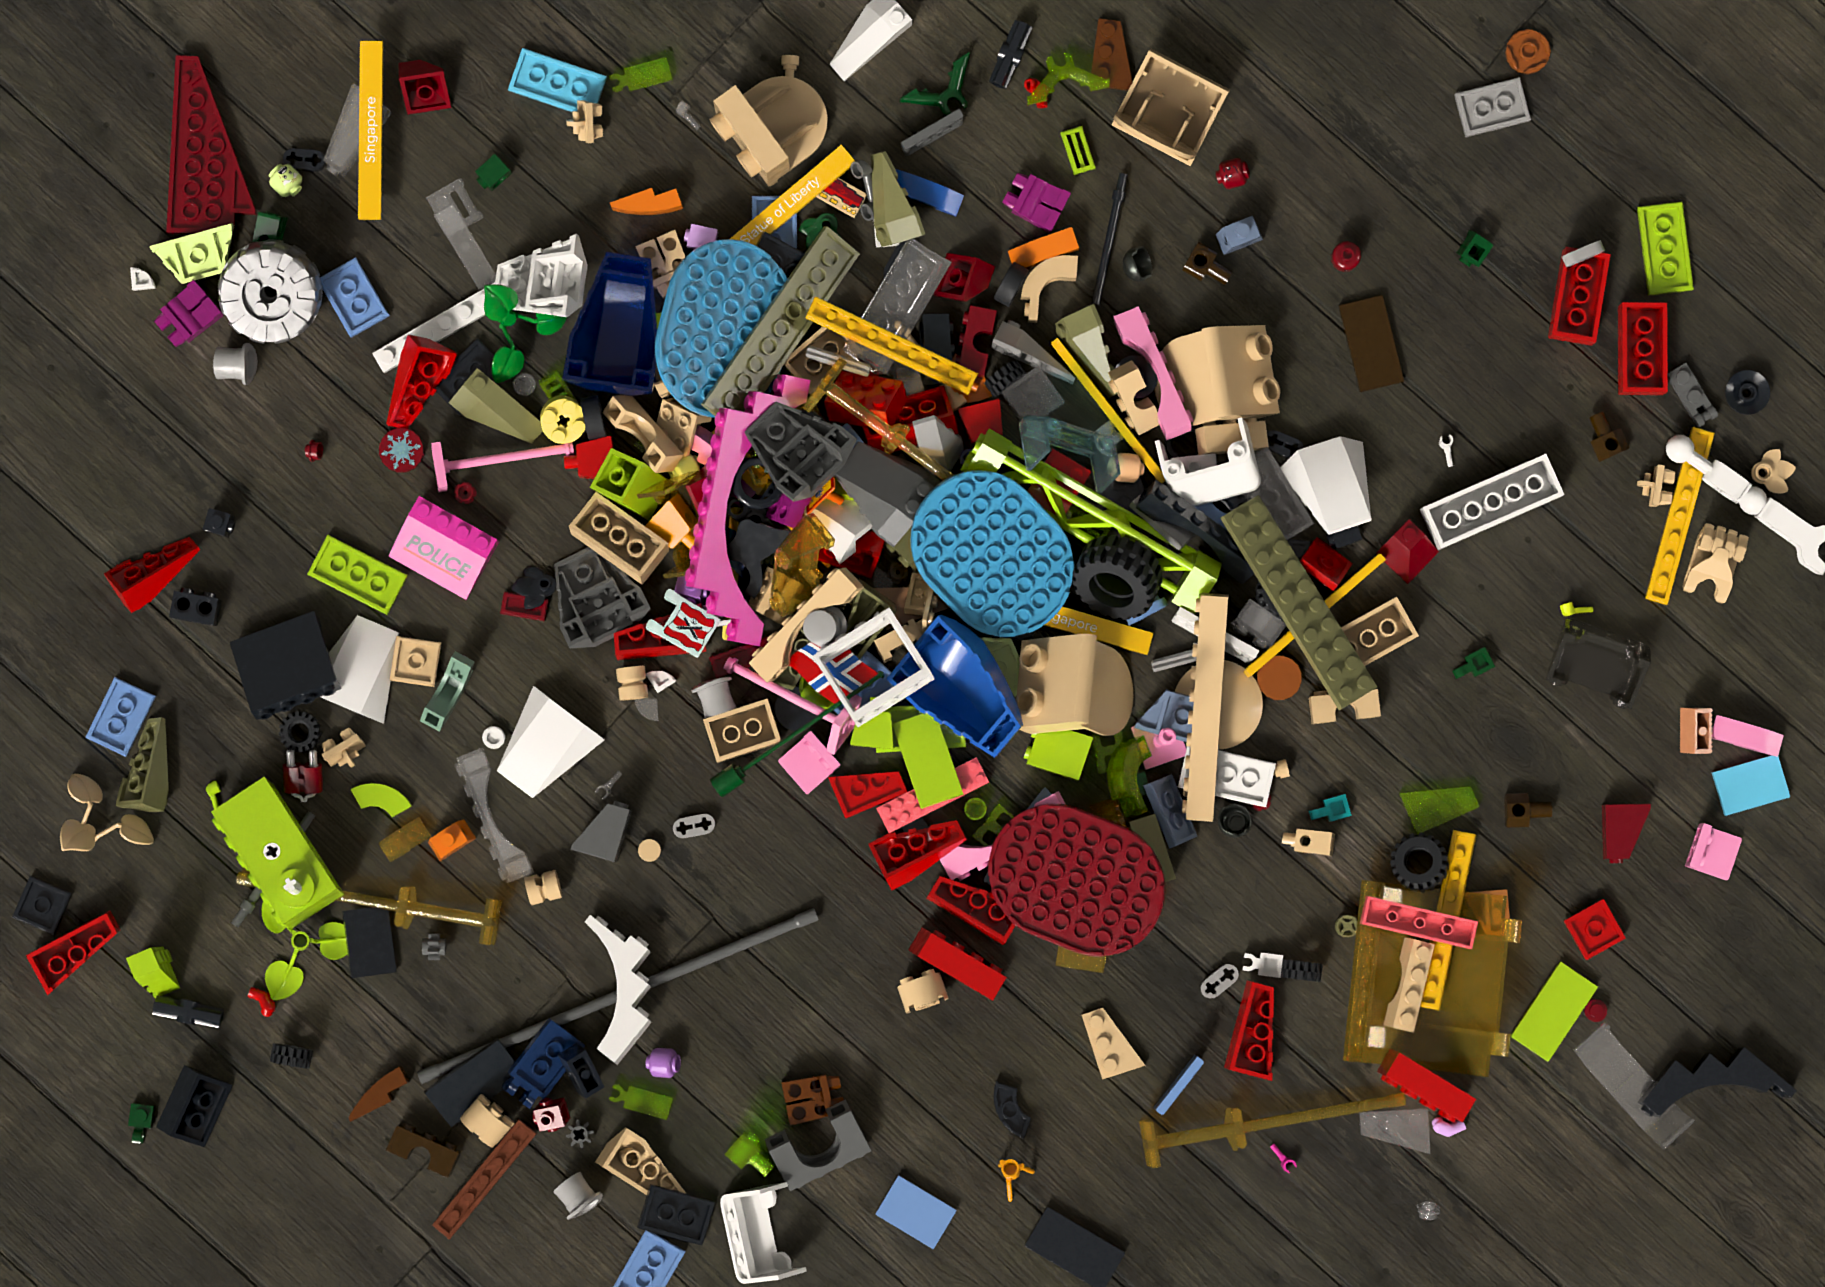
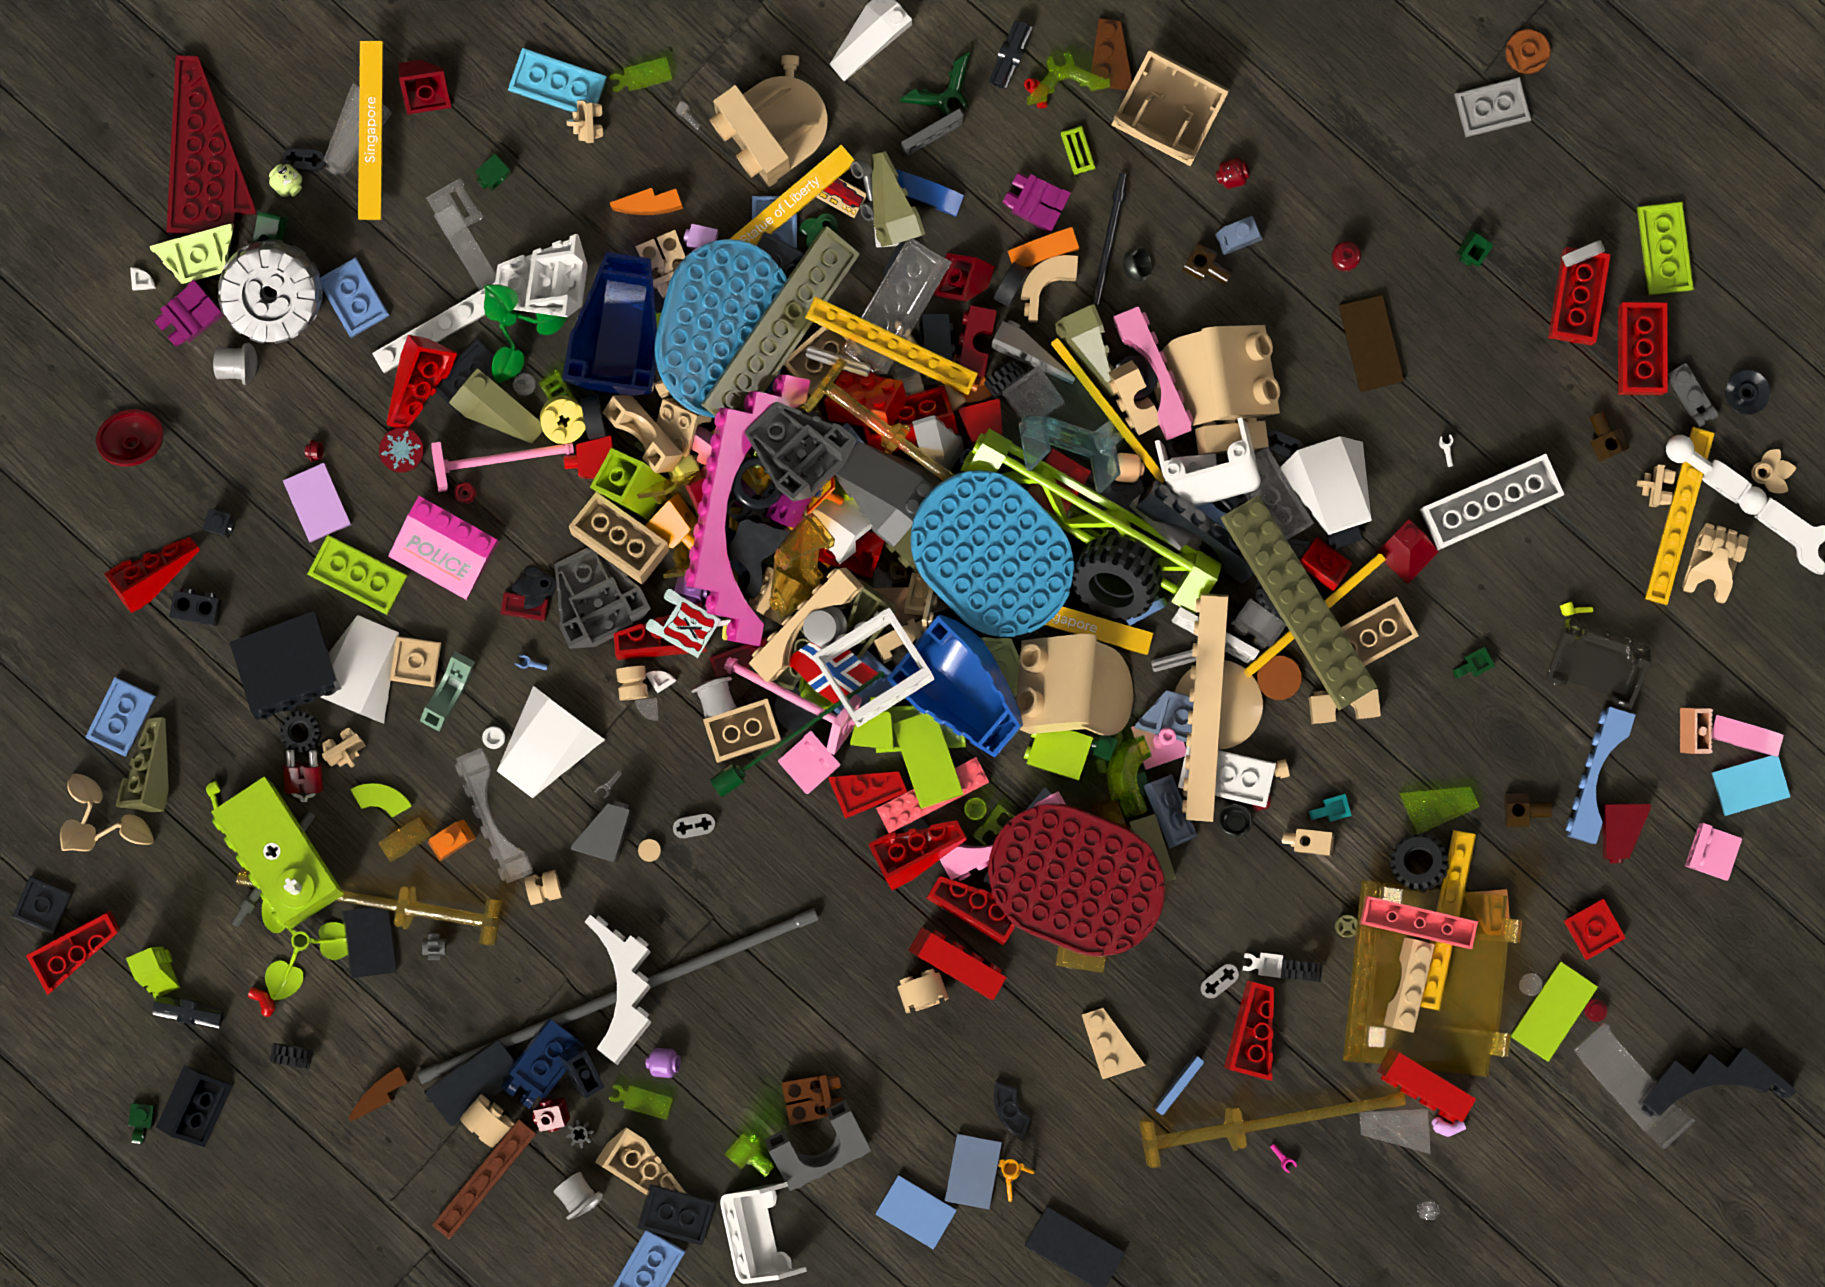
dark brown arch [386,1123,461,1178] -> none
none -> dark red dish [96,409,164,467]
none -> lavender tile [283,463,351,543]
none -> medium blue hand [514,653,548,670]
none -> sand blue tile [945,1134,1002,1209]
none -> dark green brick [1088,733,1118,762]
none -> clear tile [1519,973,1542,996]
none -> medium blue arch [1565,707,1635,844]

